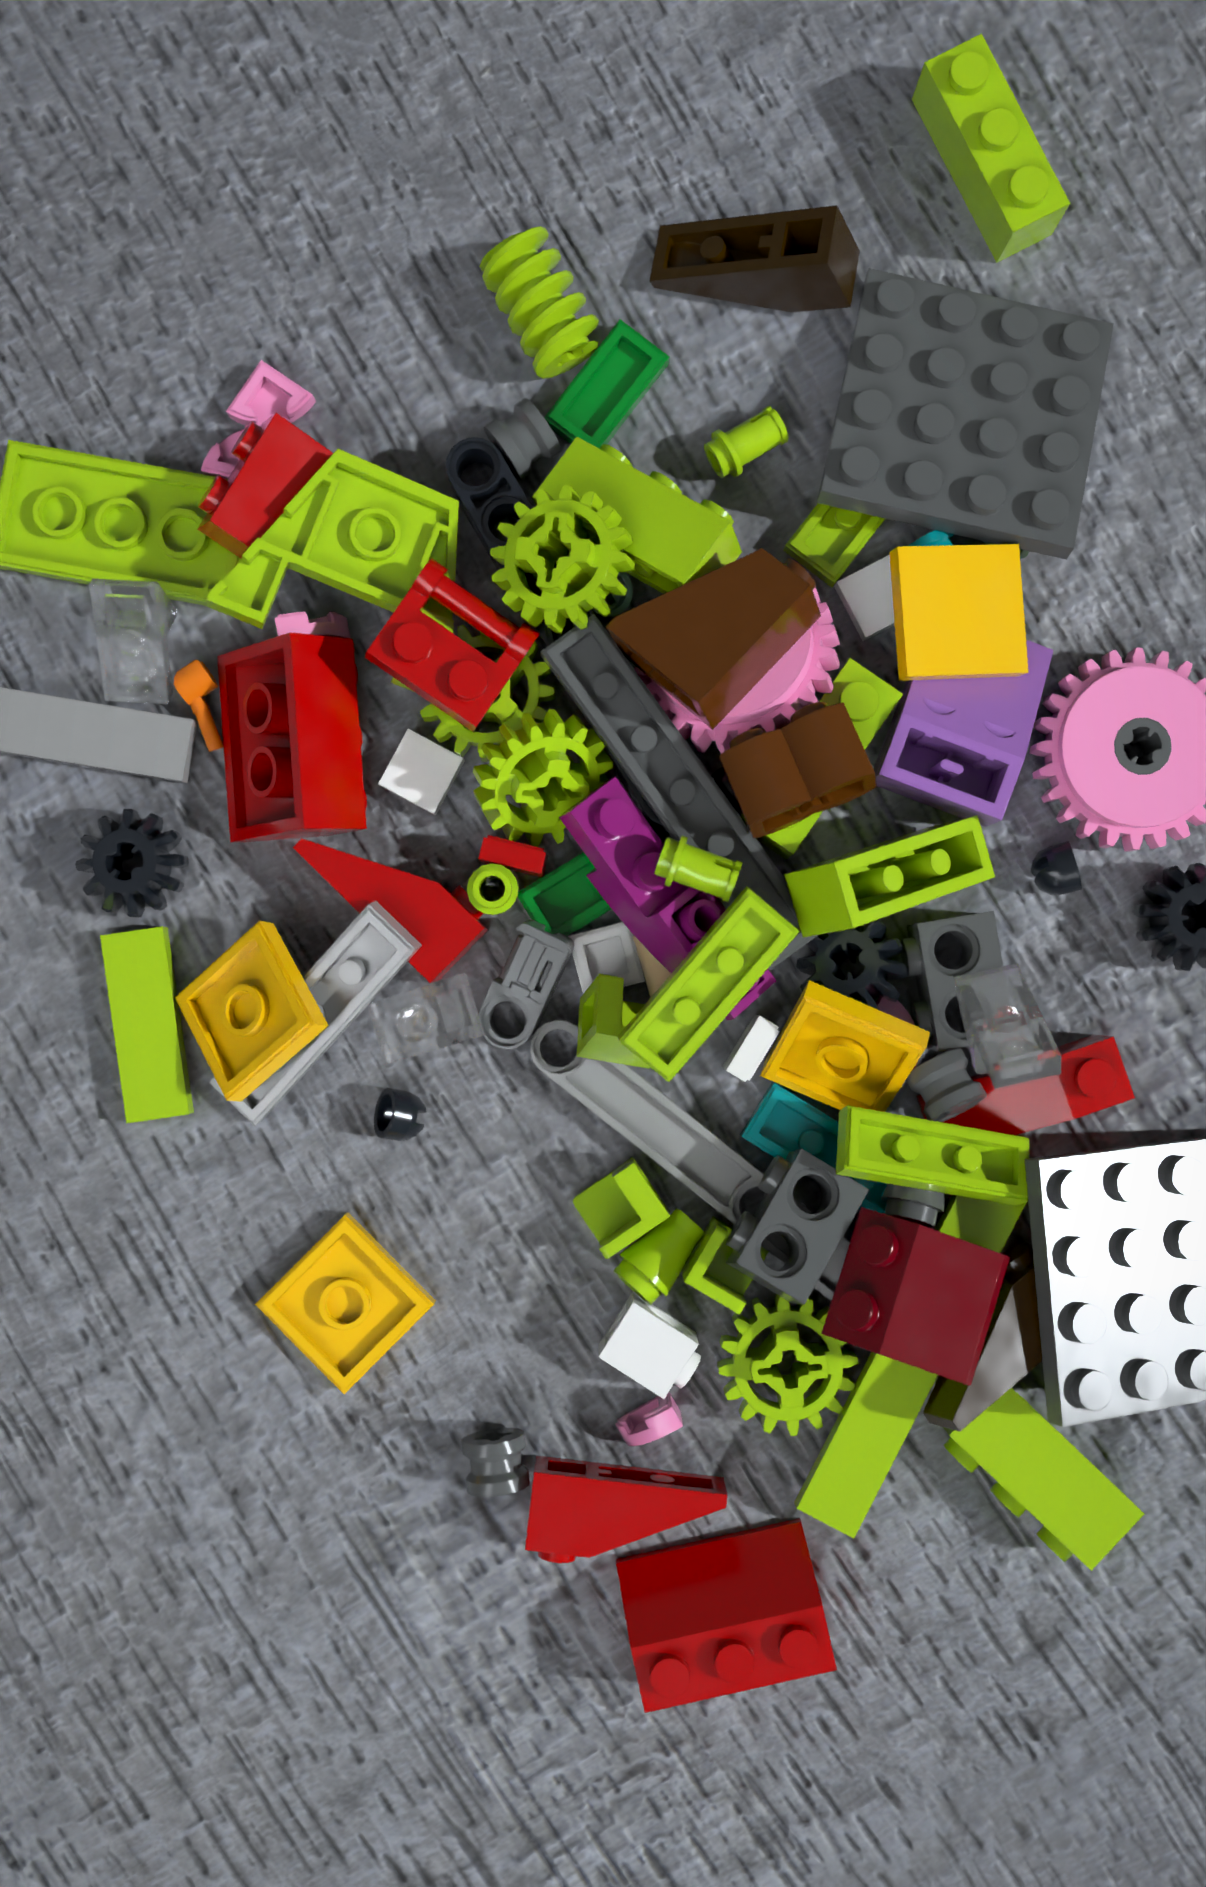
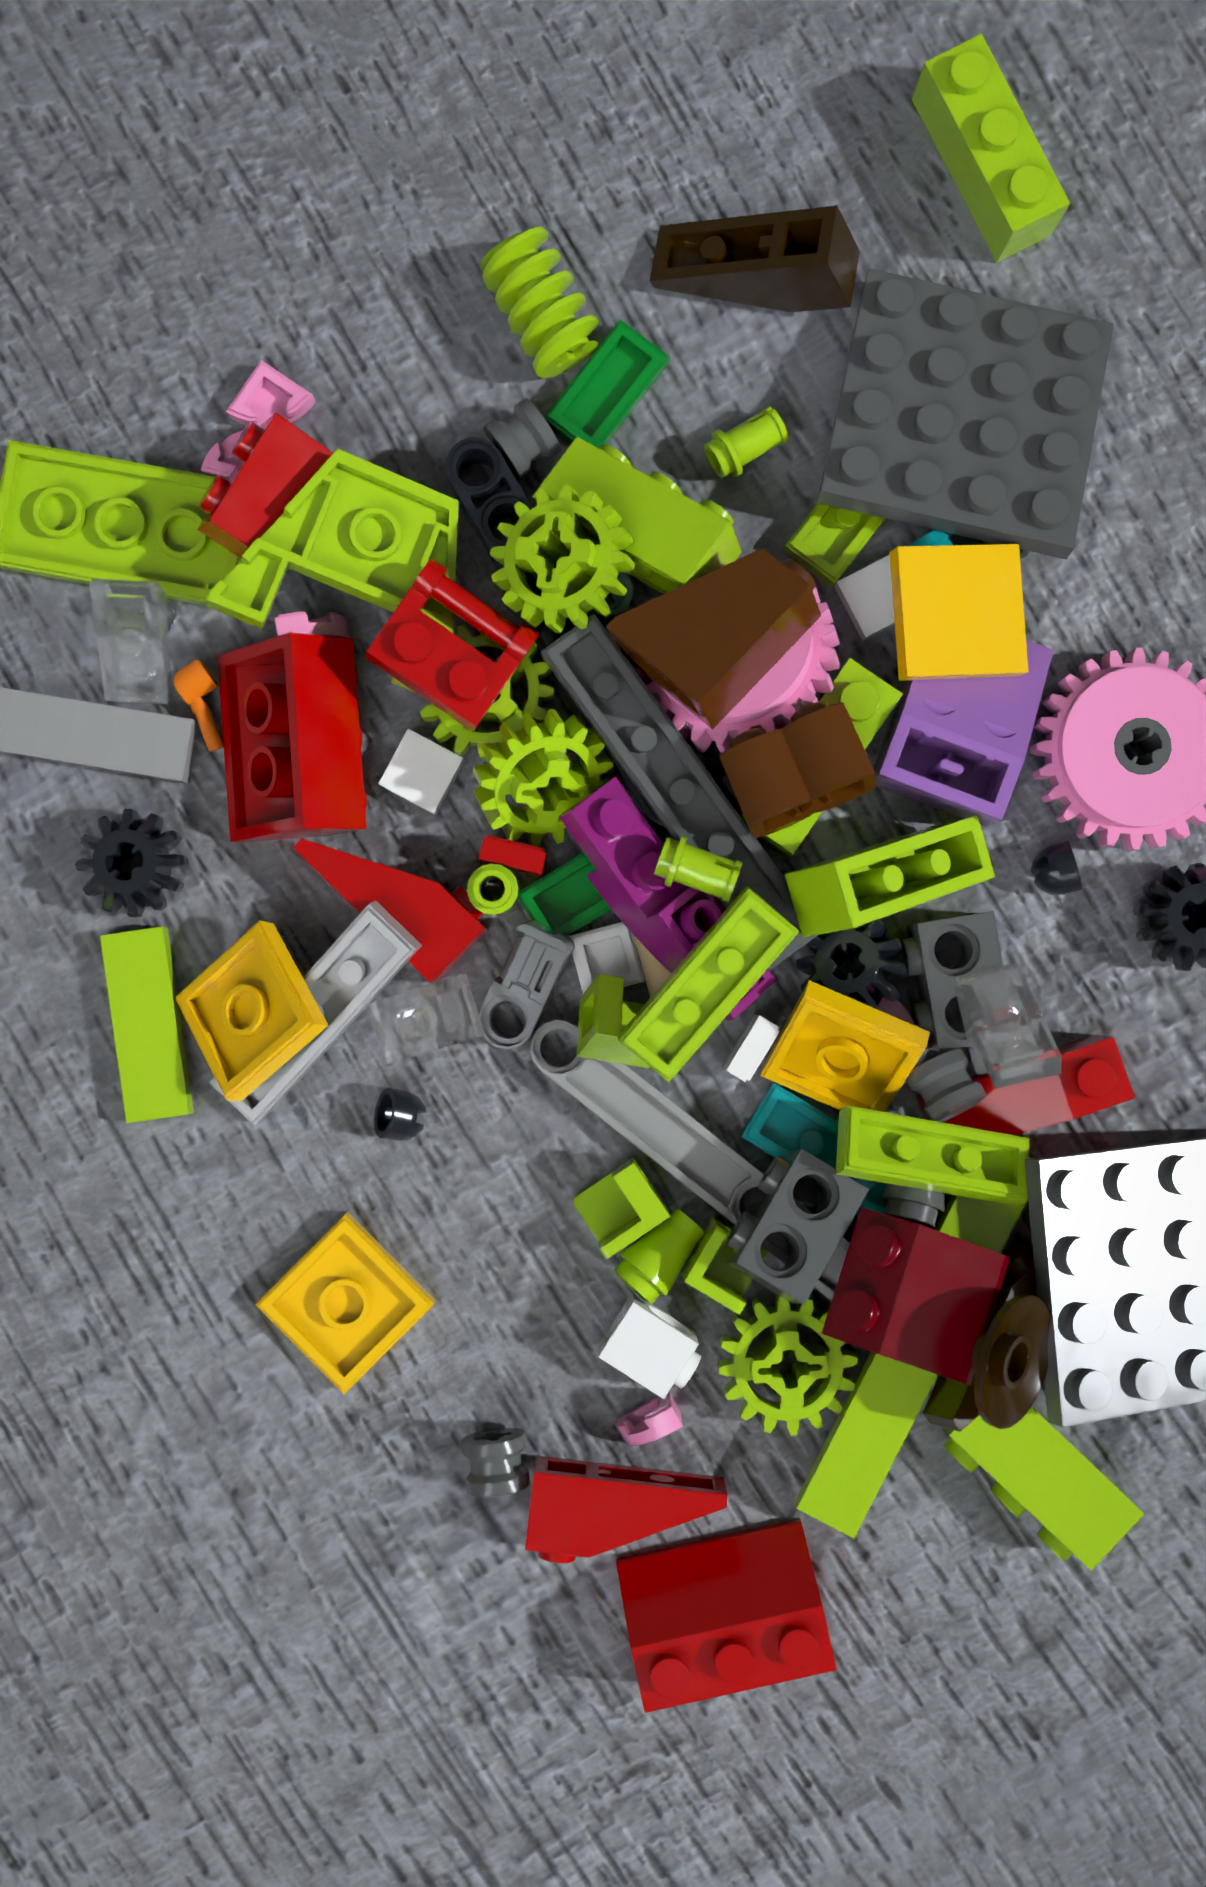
none -> dark brown dish [972,1294,1051,1429]

